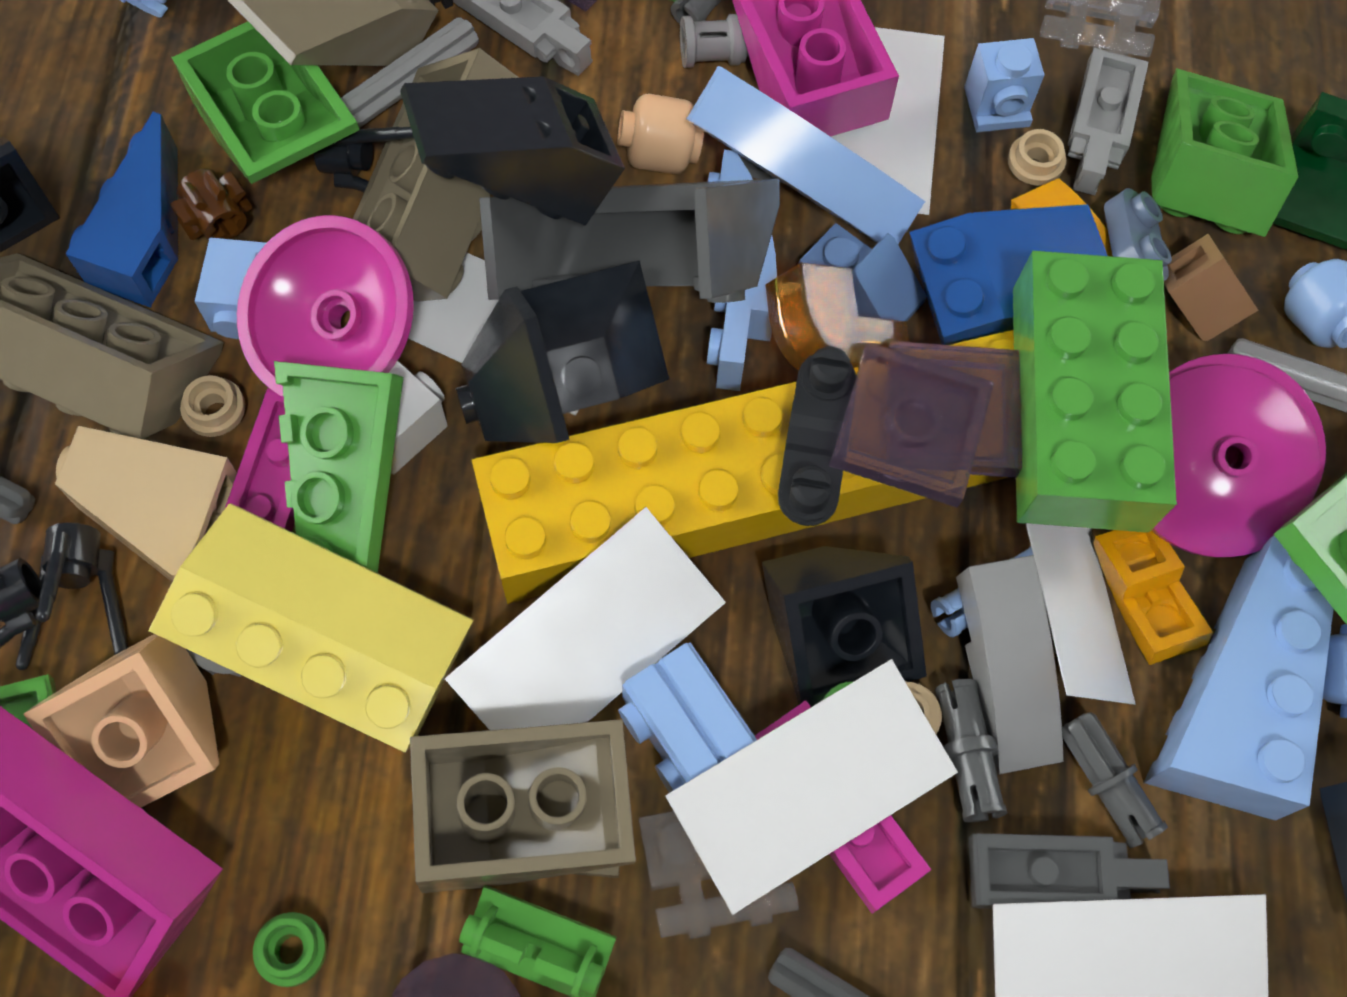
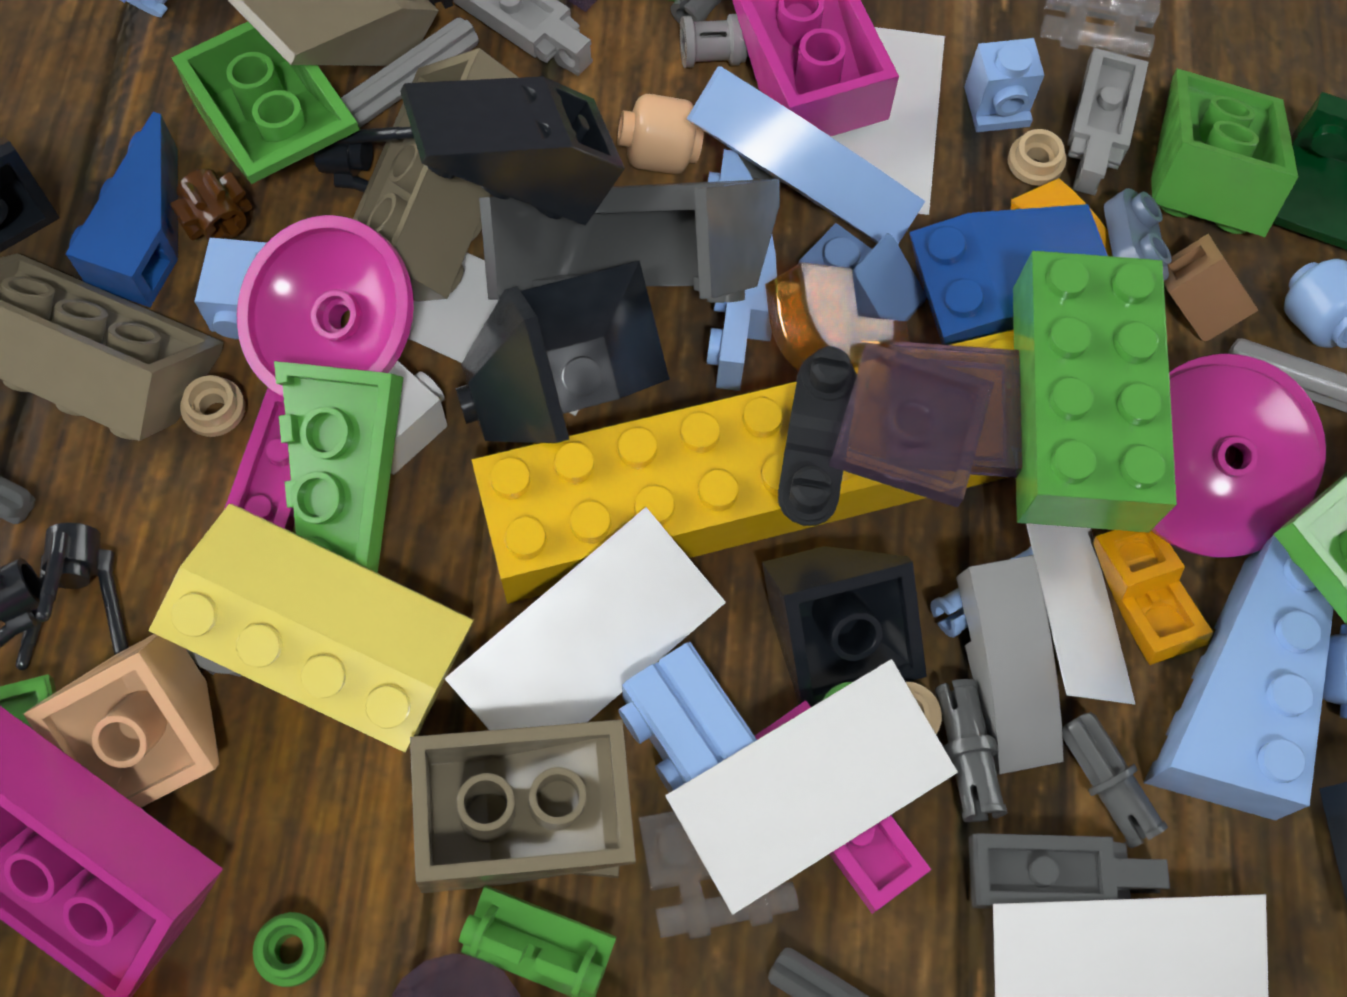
tan slope [55,426,237,582] -> none

